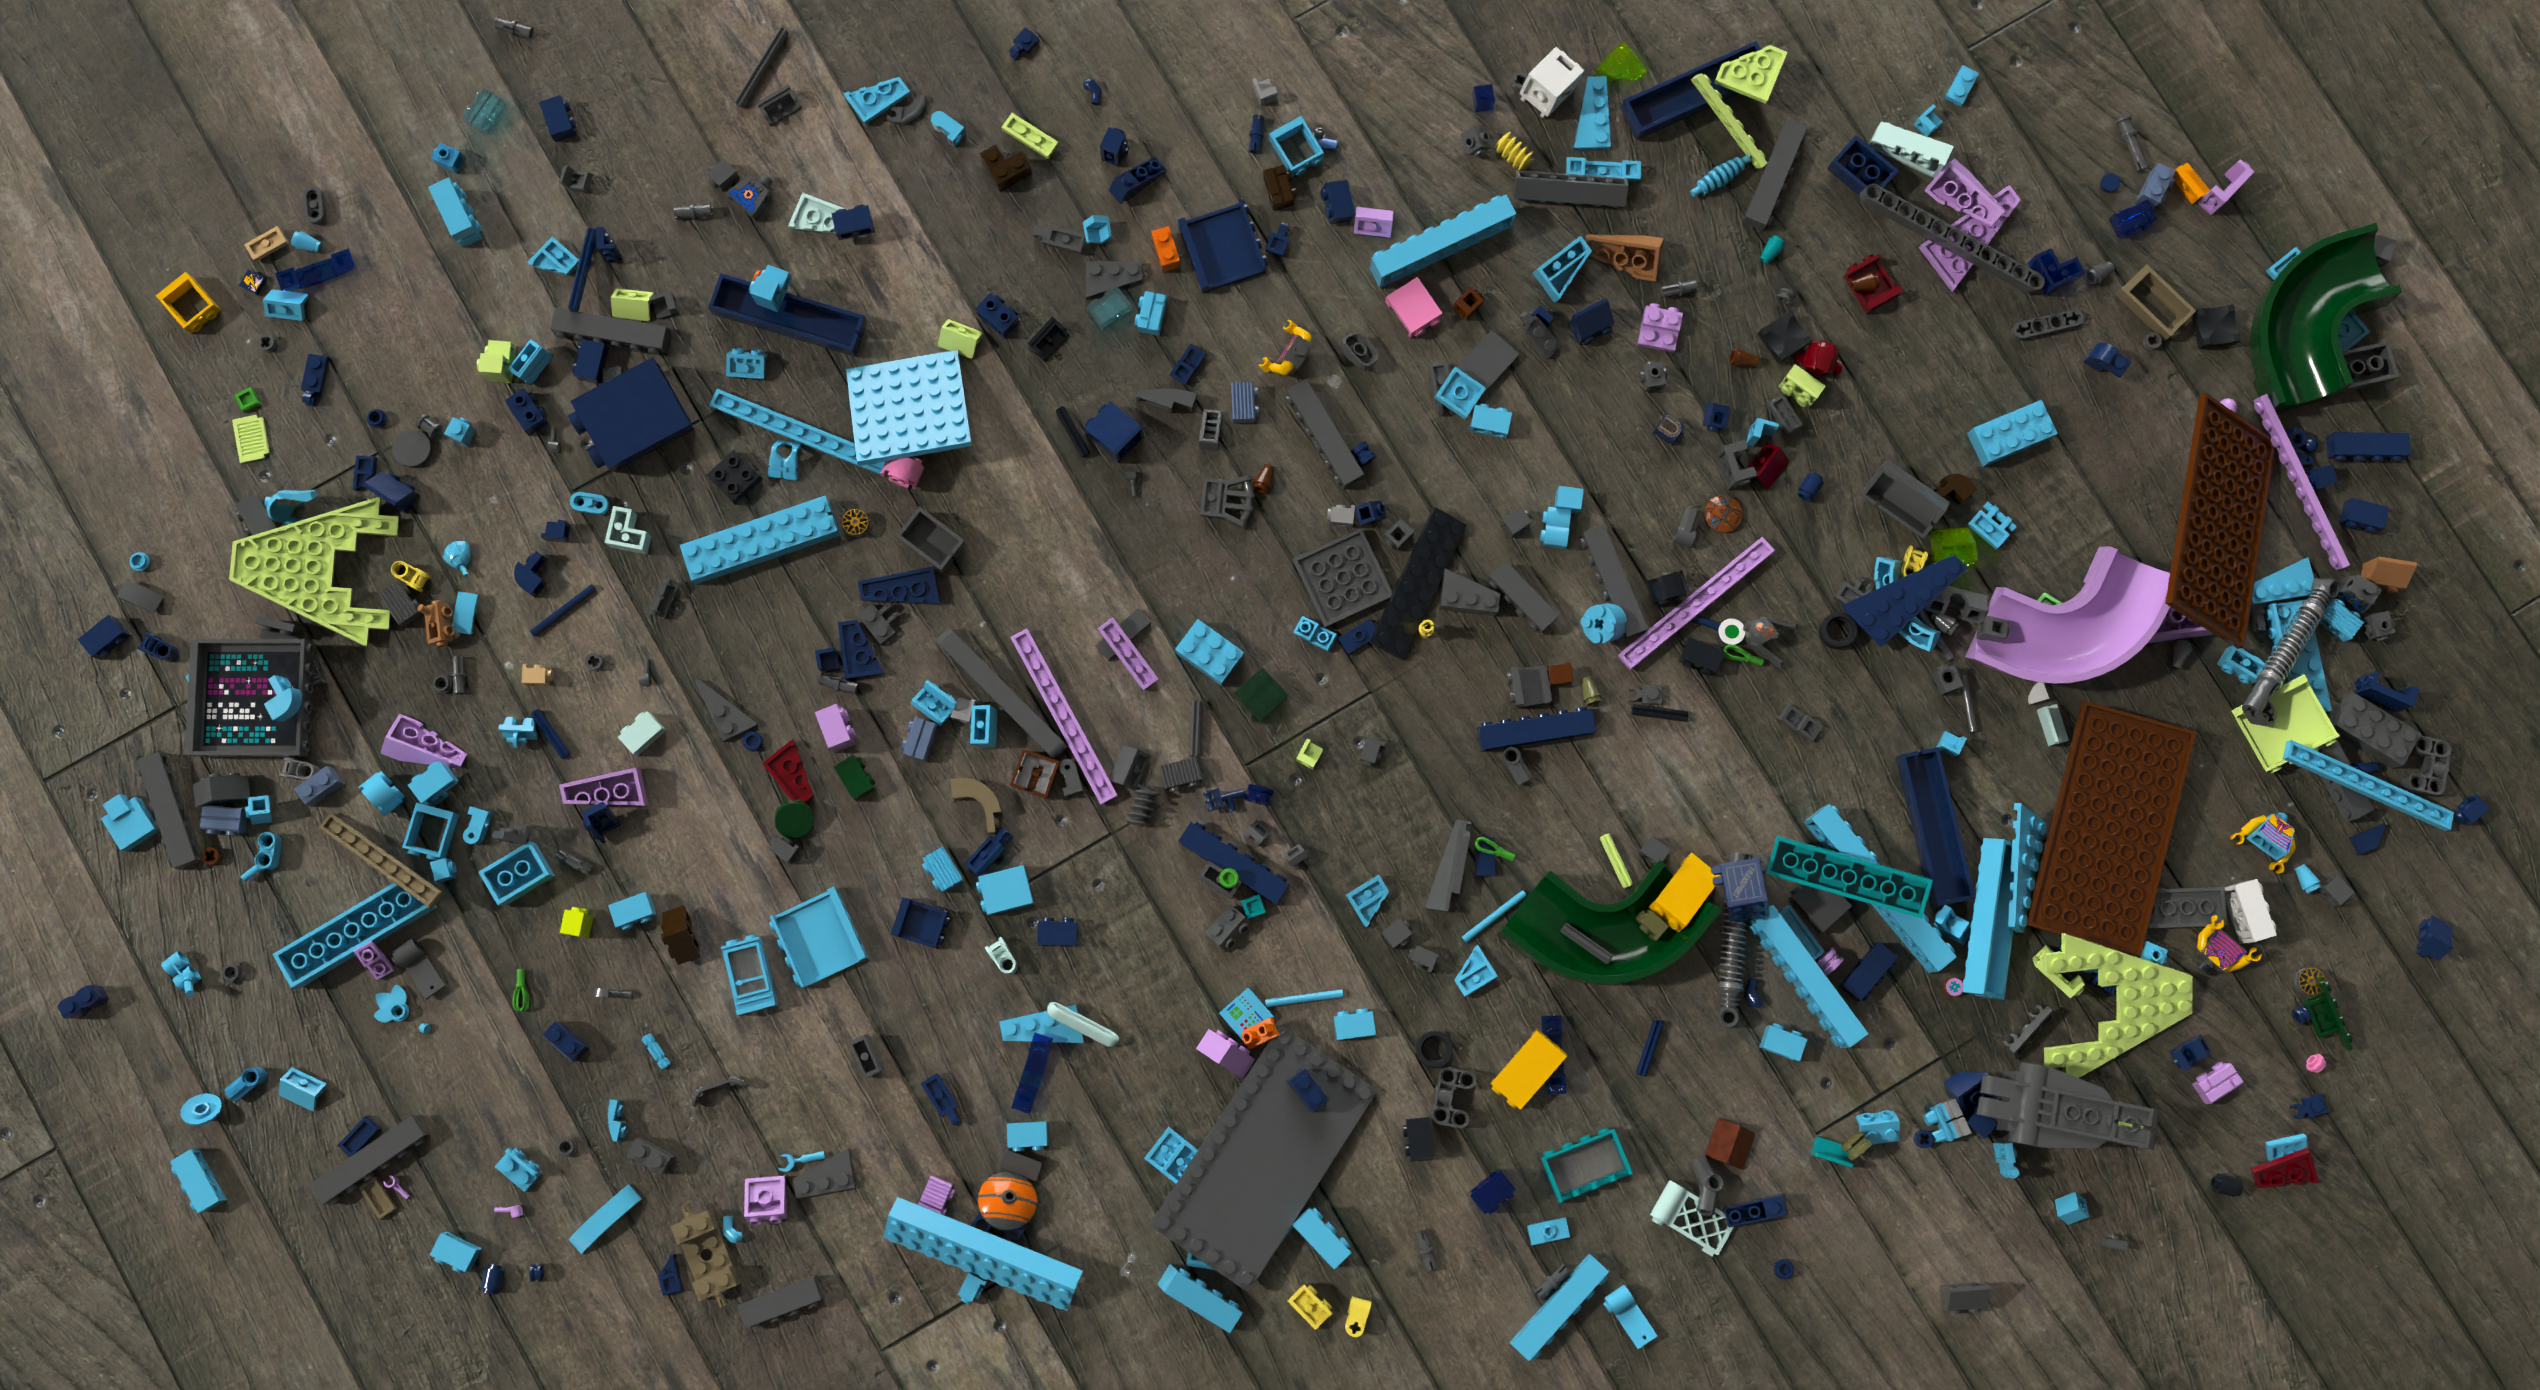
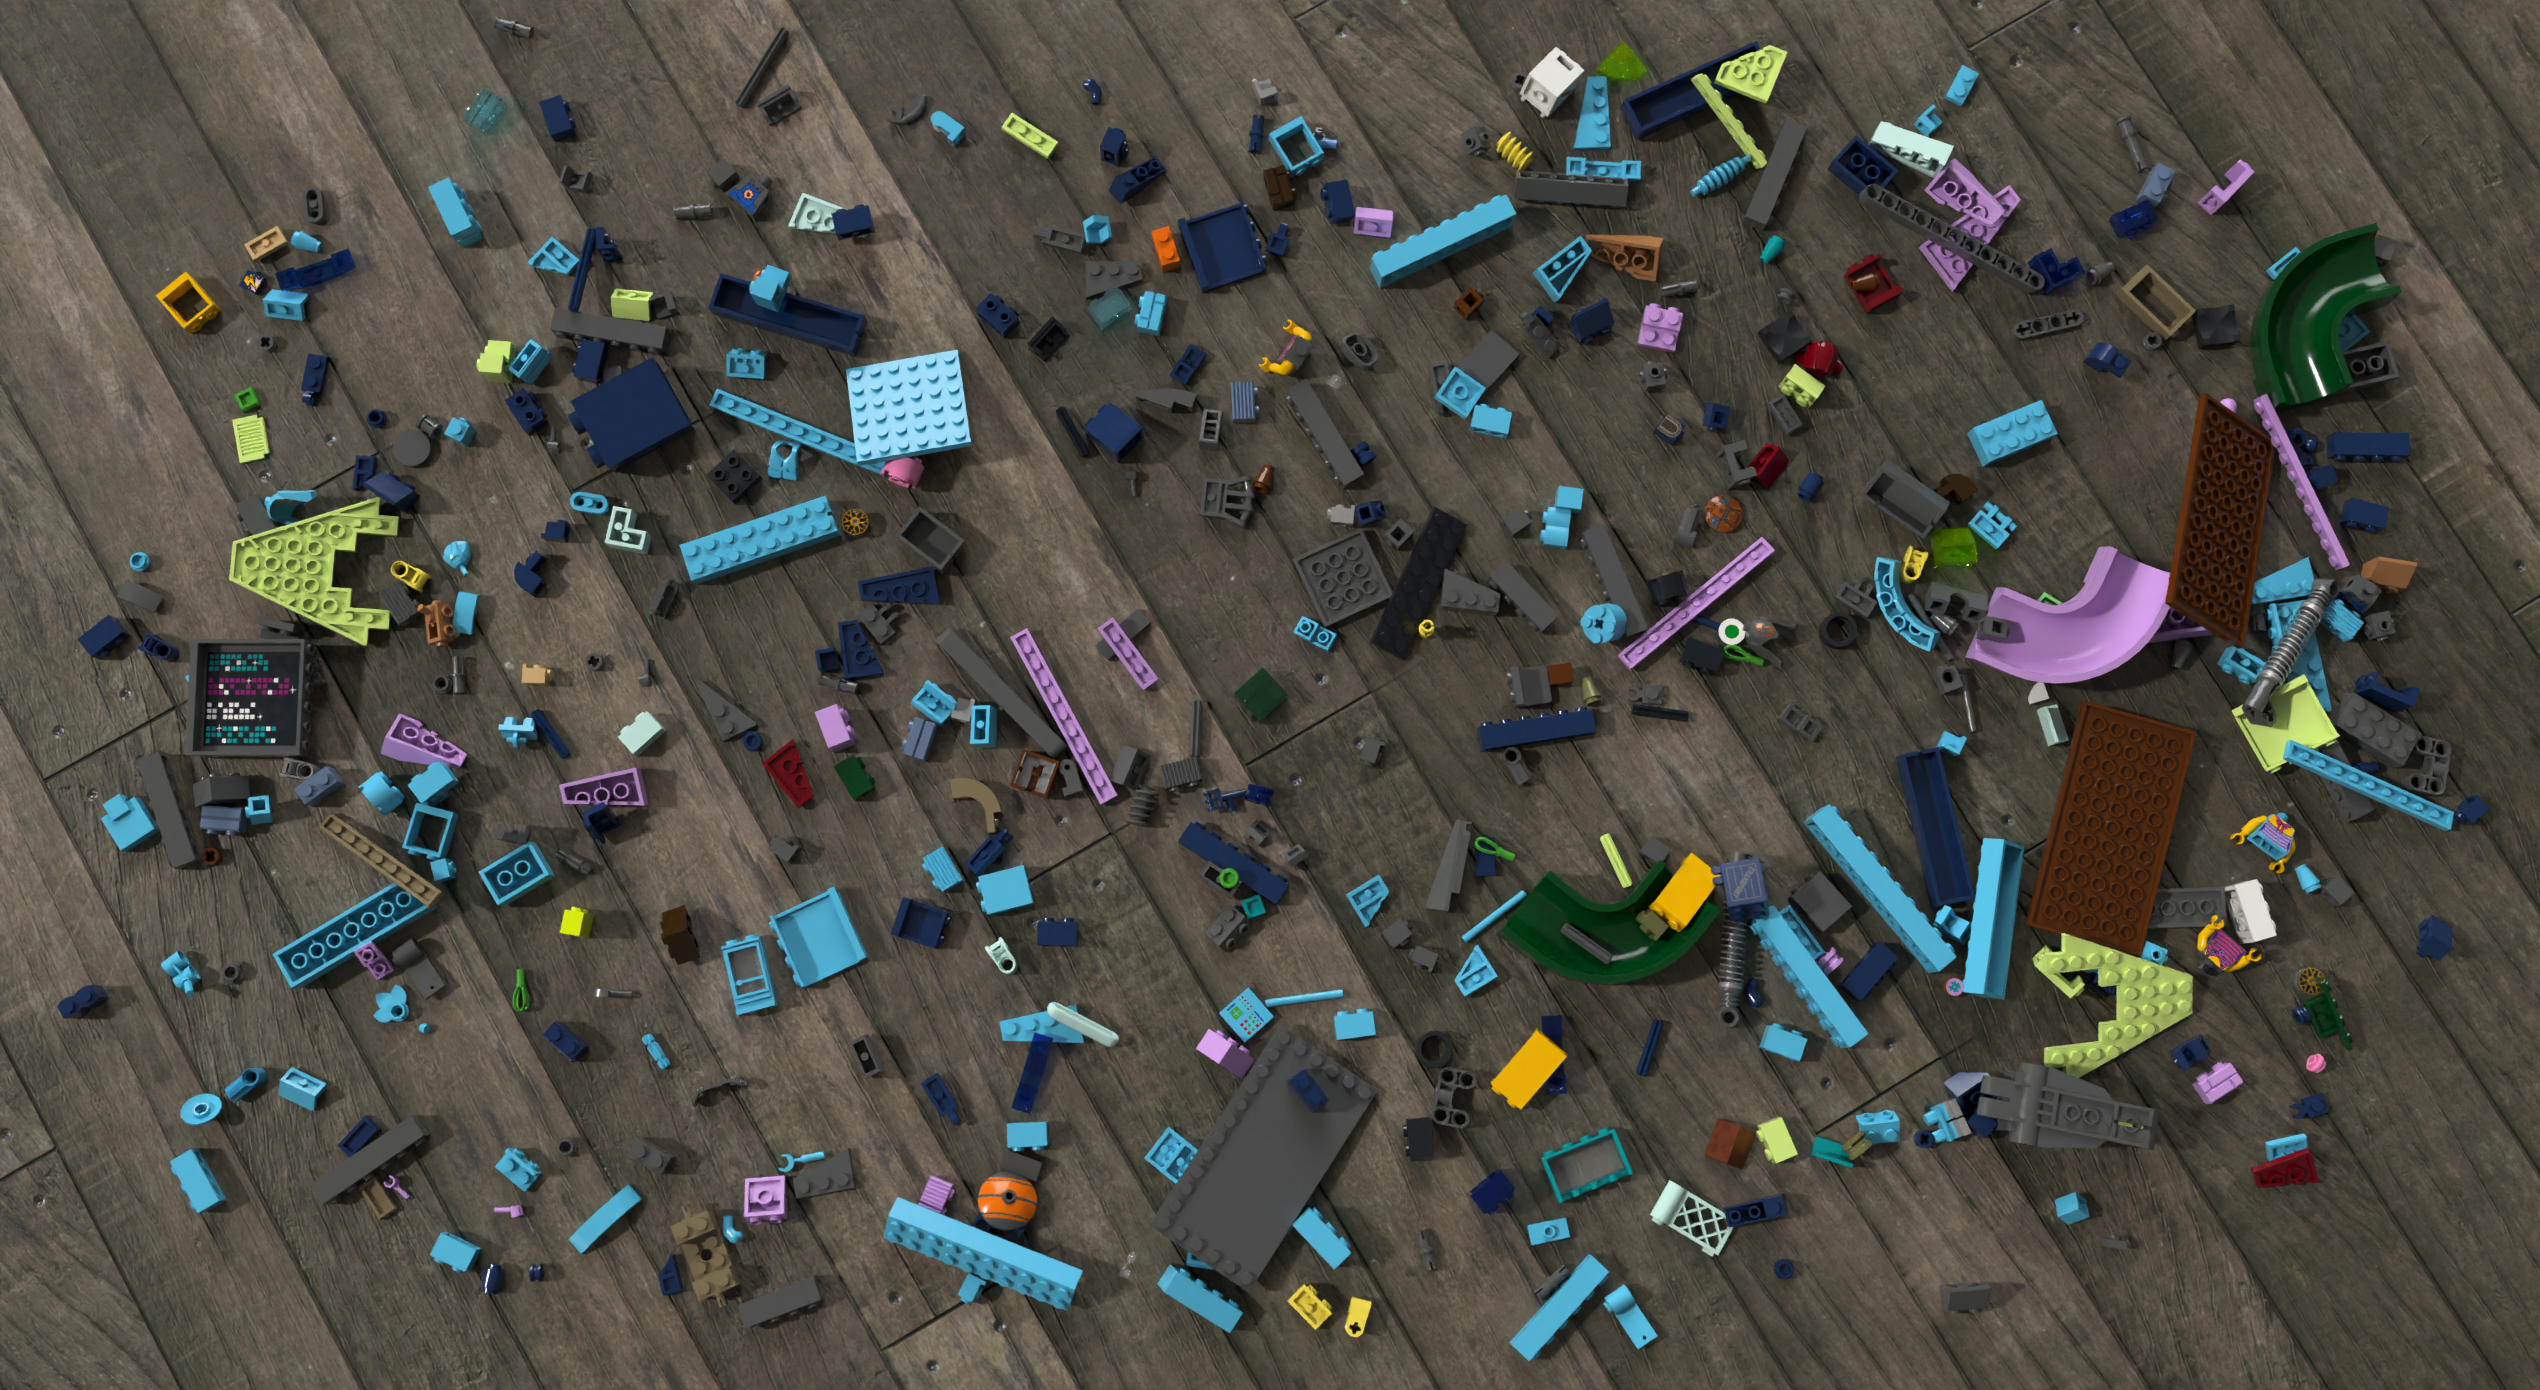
medium azure beam [240,832,282,882] -> none
medium azure brick [264,675,302,722] -> none
dark azure brick [432,143,465,174] -> none
medium azure leg [463,806,493,845] -> none
dark blue bar [530,584,596,637] -> none
medium azure brick [608,892,657,930] -> none
medium azure slope [608,1099,627,1142] -> none
dark green tile [774,799,814,839] -> none
medium azure wing [843,77,911,125] -> none
yellowish green panel [938,319,983,359] -> none
dark brown brick [980,145,1032,192] -> none
dark blue plate [1009,27,1040,60] -> none
medium azure brick [1175,619,1244,686] -> none
orange hips [1241,1017,1280,1049] -> none
yellowish green panel [1296,739,1323,770] -> none
dark blue plate [1338,619,1376,655] -> none
bright pink panel [1385,277,1442,338] -> none
clear blue brick [1472,84,1495,112] -> none
dark grey piece [1688,1154,1723,1216] -> none
reddish brown cone [1729,348,1759,368] -> none
medium azure panel [1746,418,1779,447] -> none
teal brick [1766,835,1933,919] -> none
dark blue wing [1841,555,1968,648] -> none
medium azure plate [1993,1142,2019,1179] -> none
dark grey plate [2003,1005,2055,1060] -> none
medium azure wing [2008,803,2047,933] -> none
dark blue tile [2100,173,2120,193] -> none
light orange panel [2172,163,2210,204] -> none
black brick [2211,1173,2243,1197] -> none
dark blue tile [2349,824,2385,855] -> none
none -> yellowish green brick [1756,1117,1798,1163]

